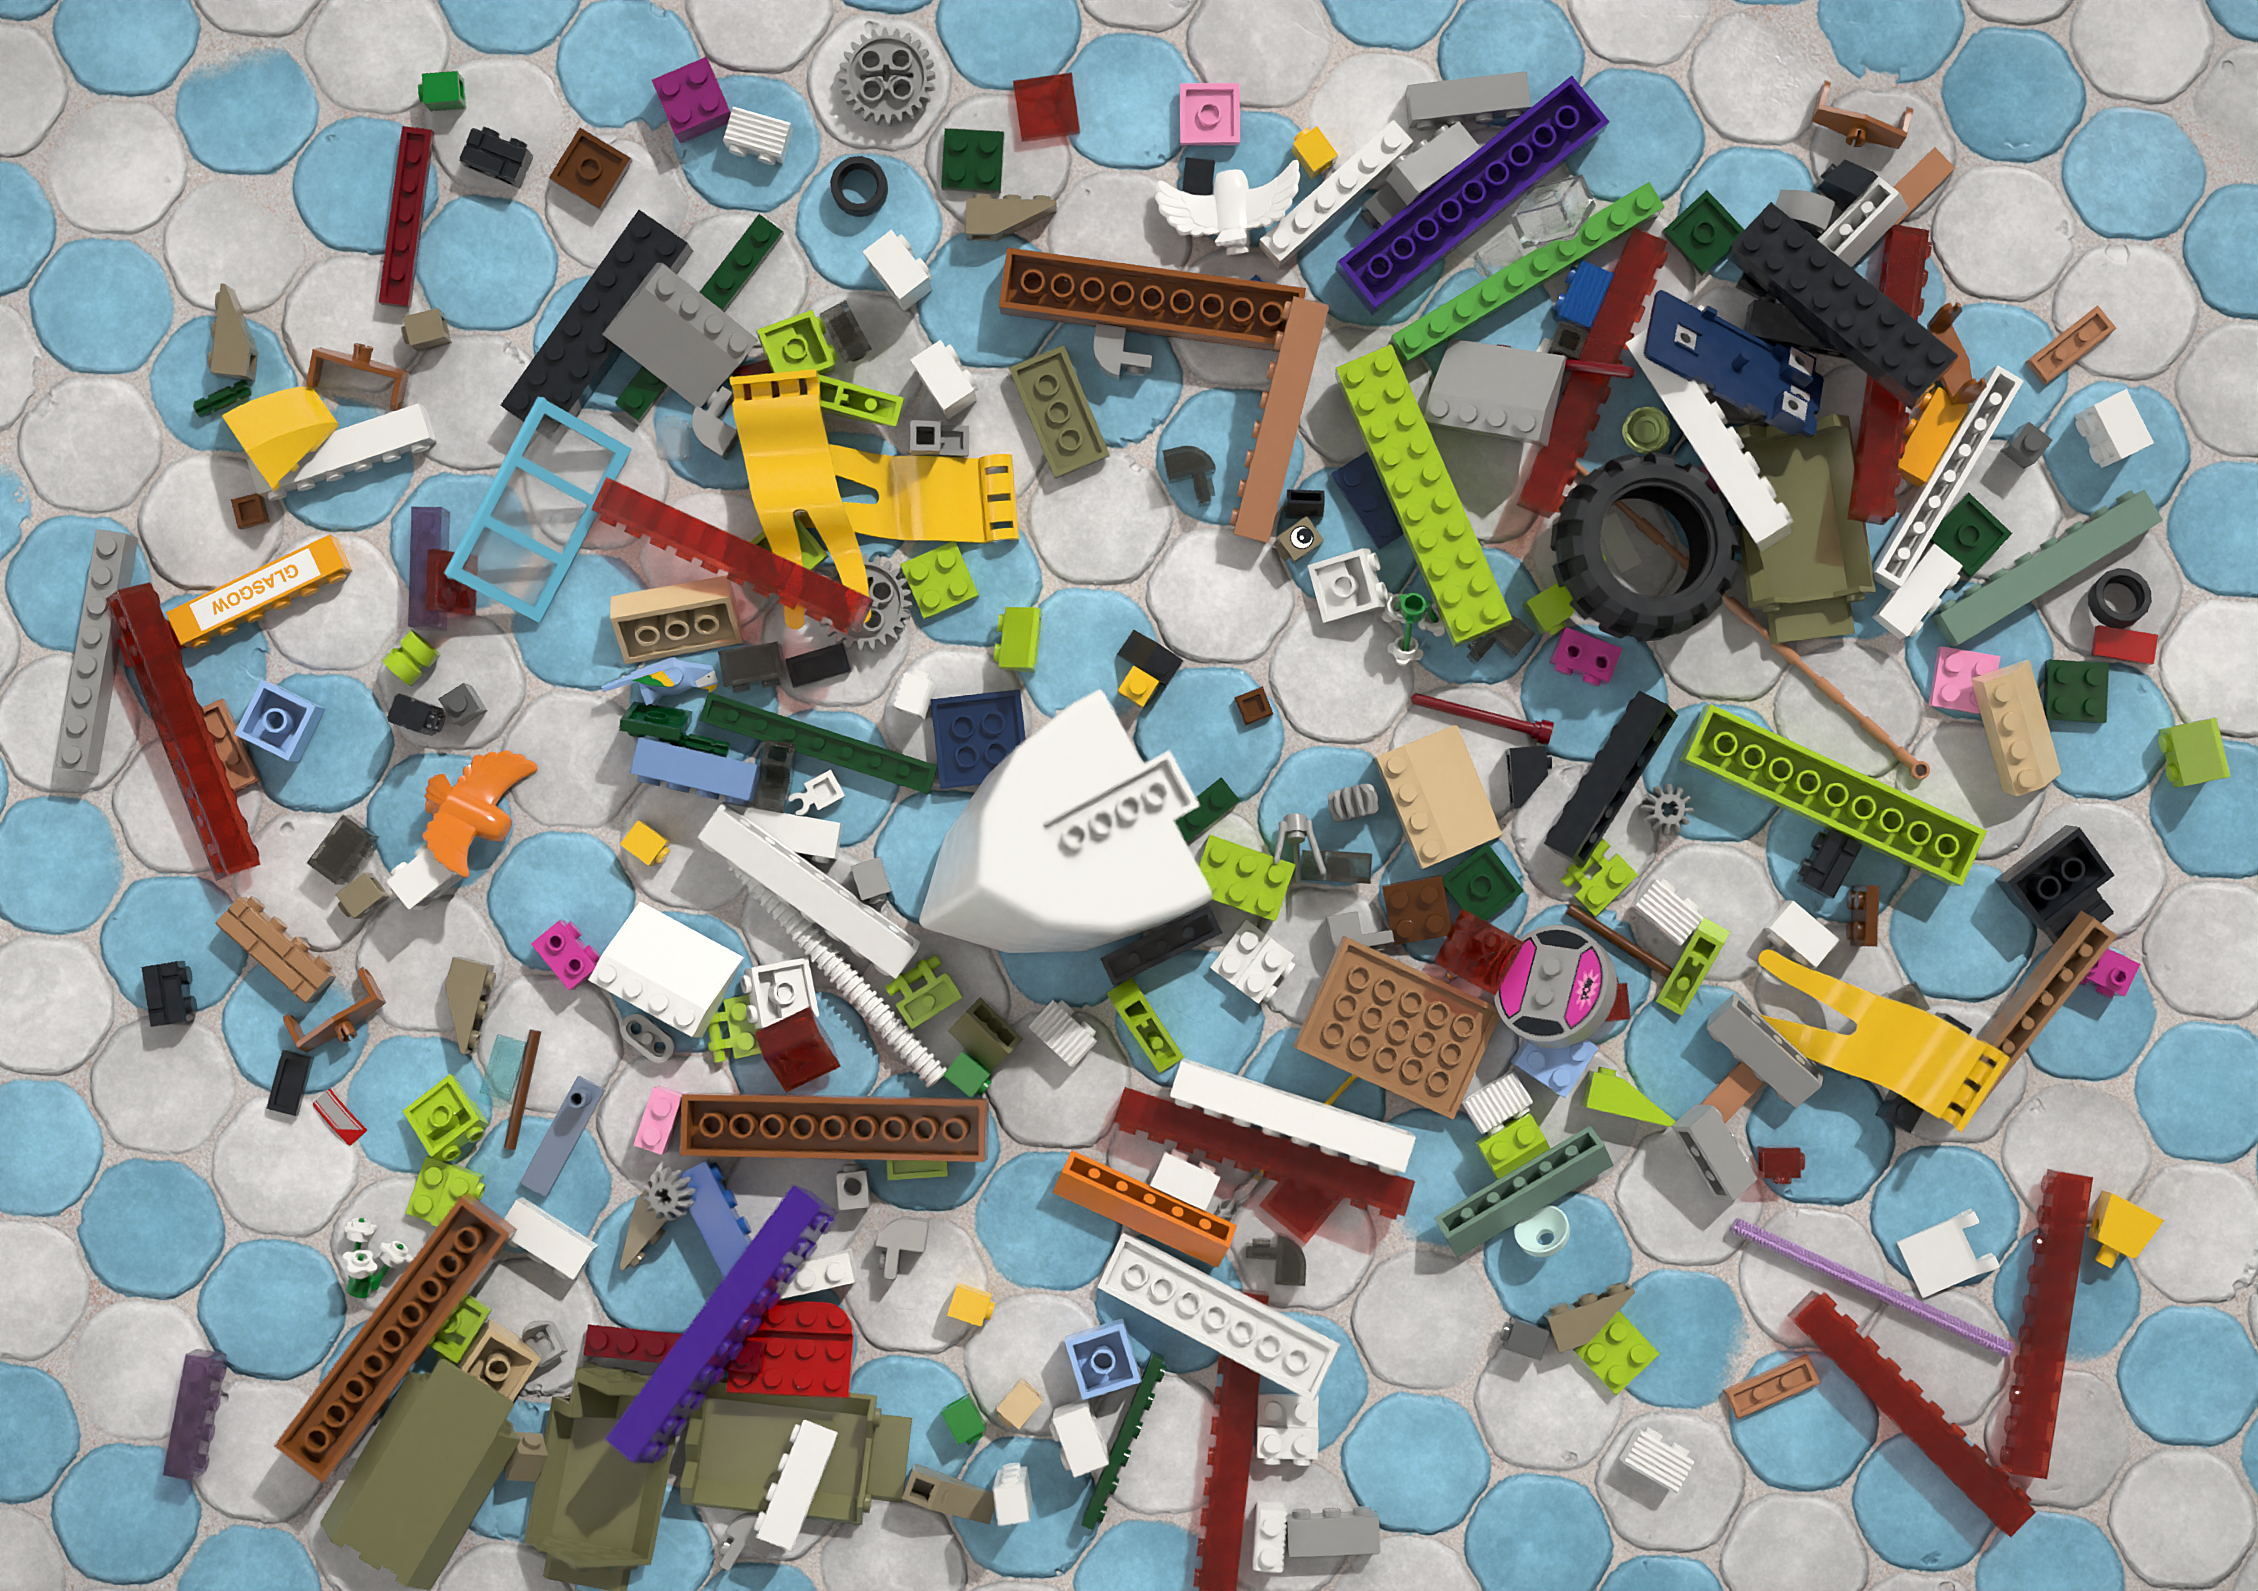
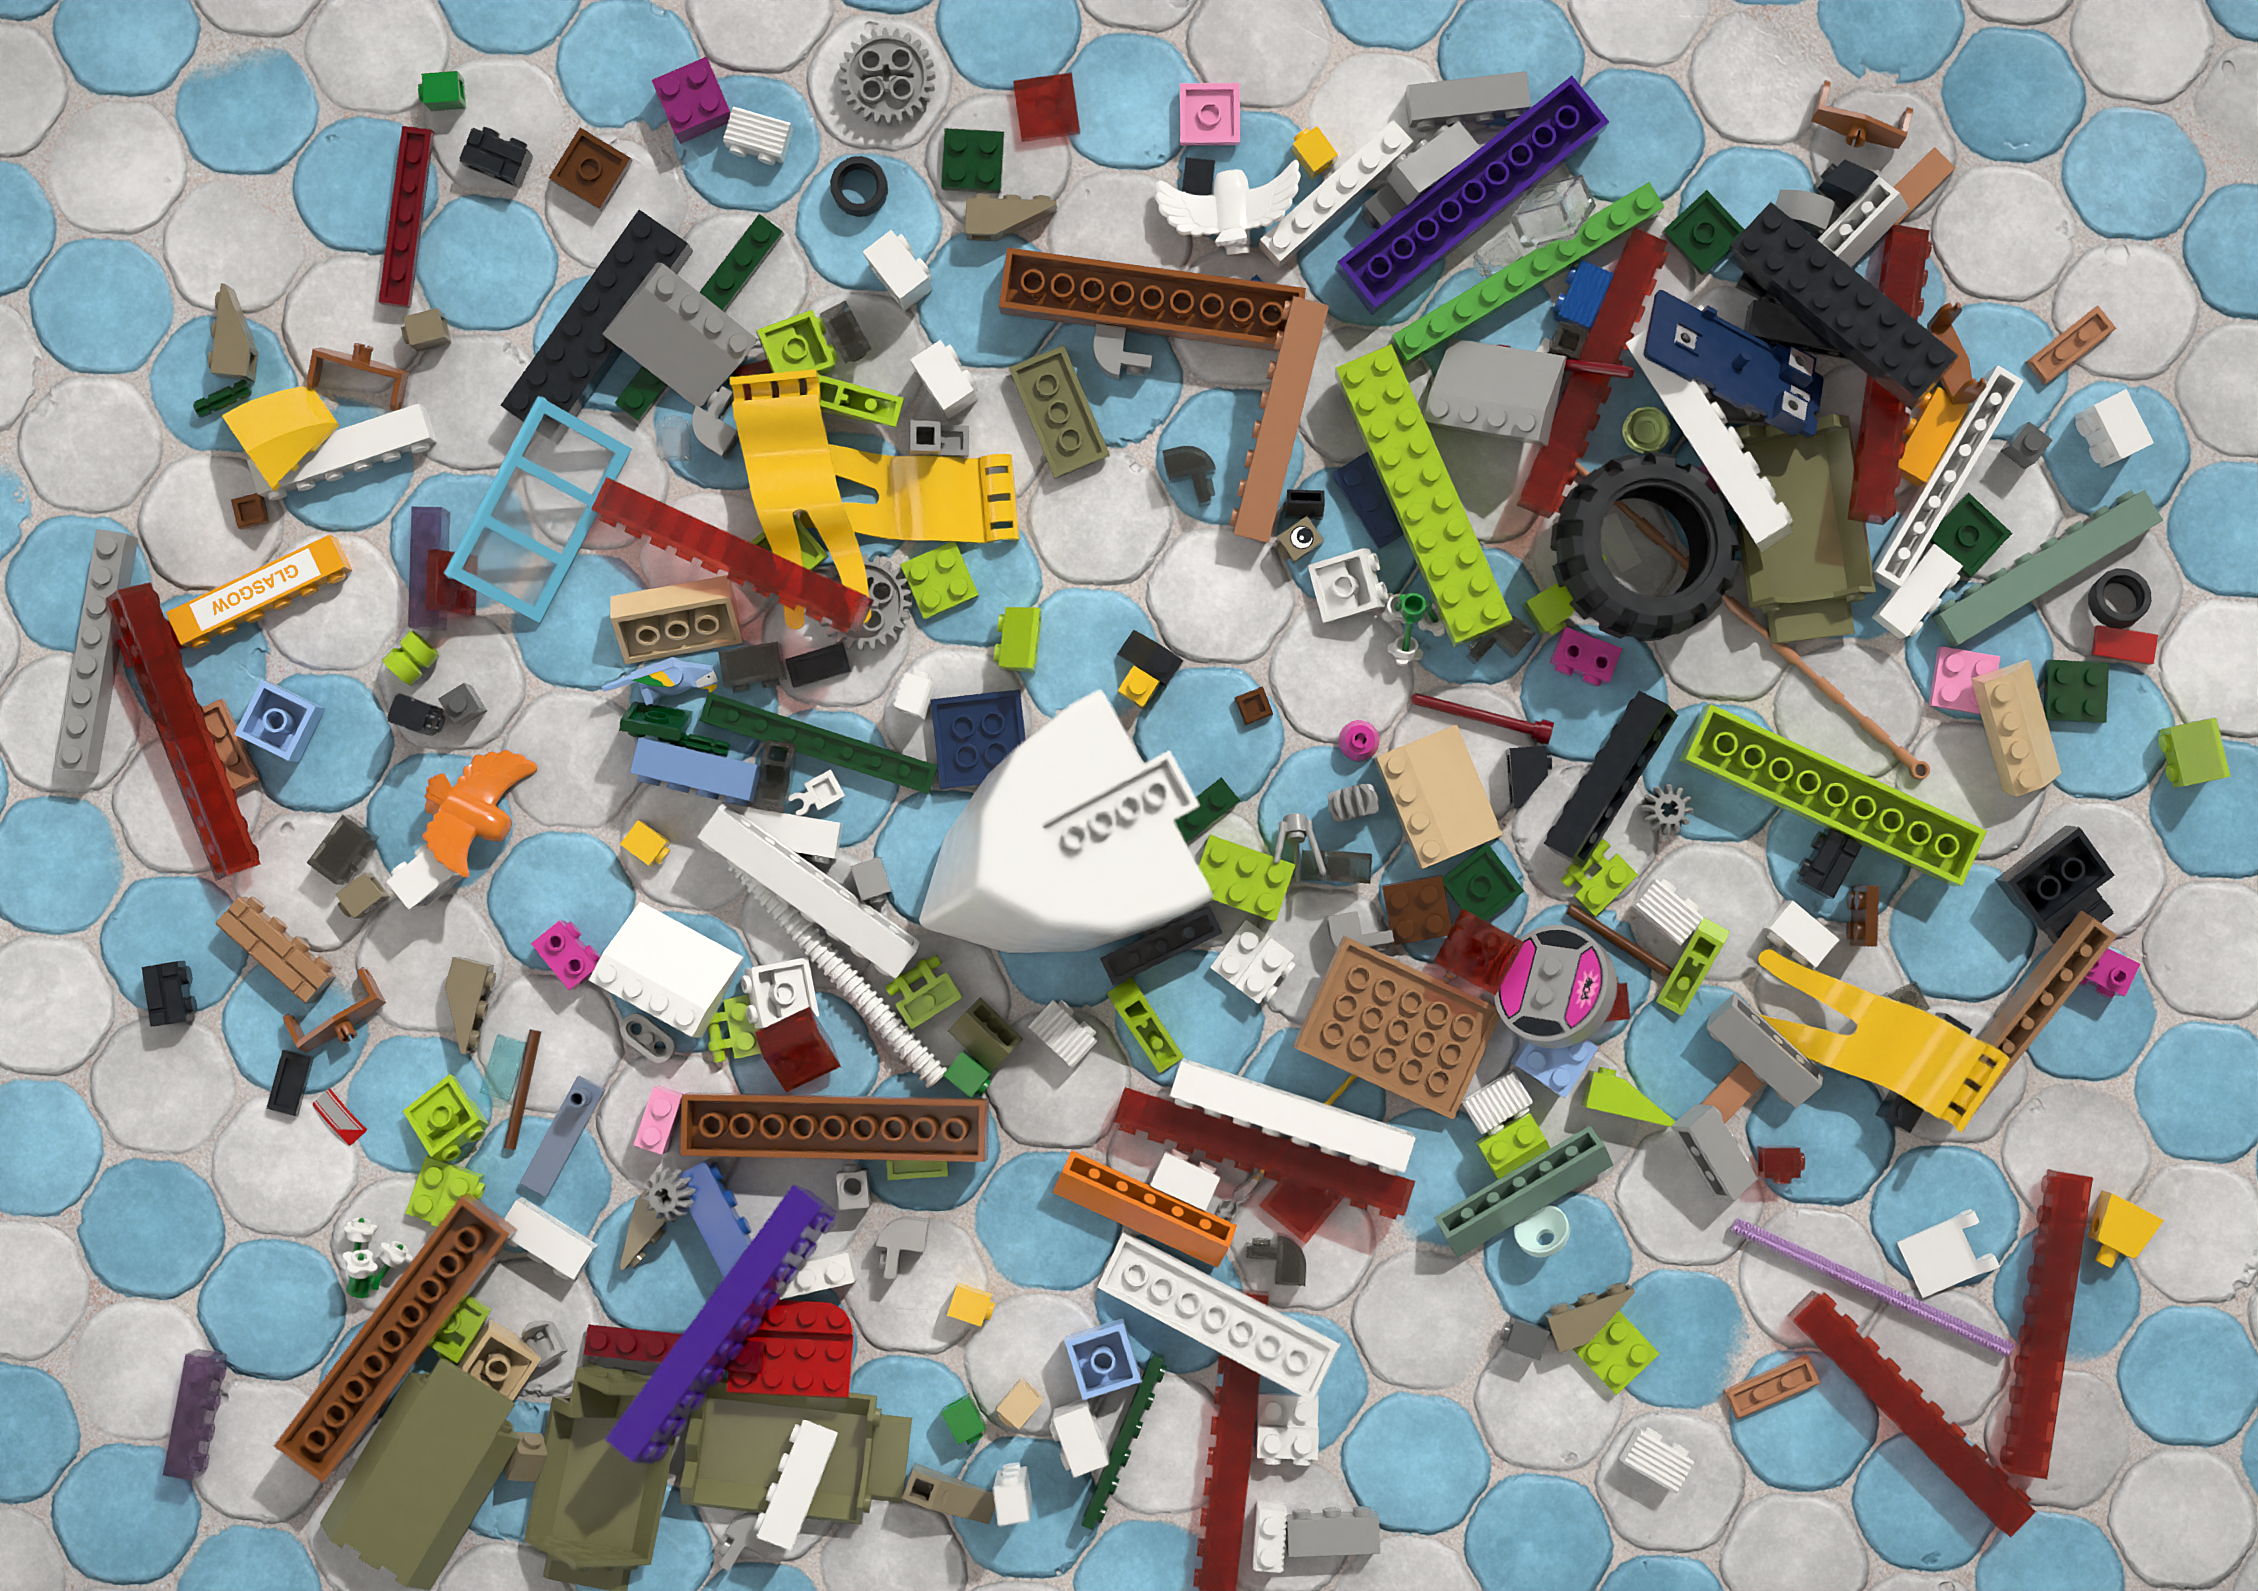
none -> dark pink cone [1339,720,1380,761]

